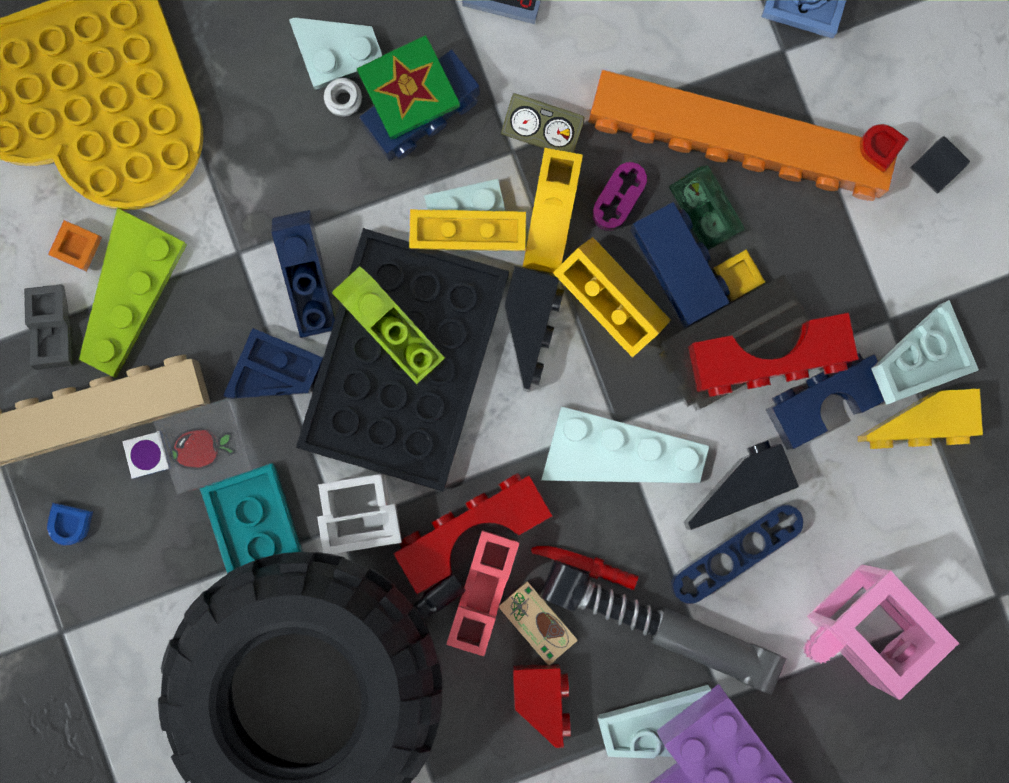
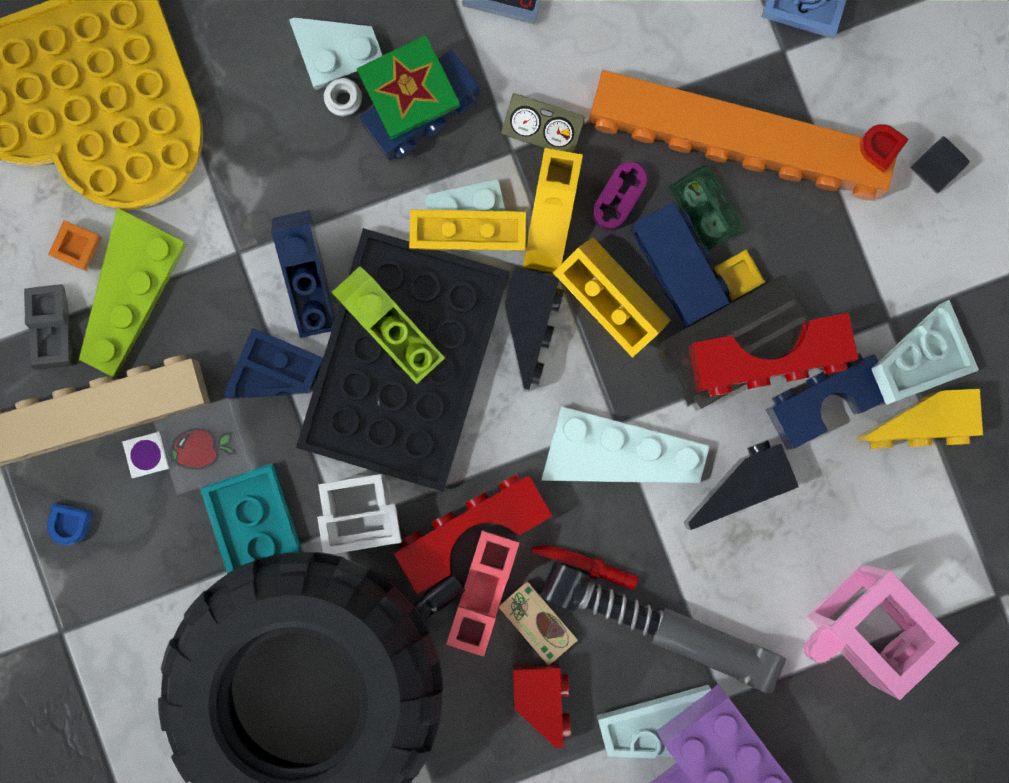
dark blue beam [671,505,803,604] -> none

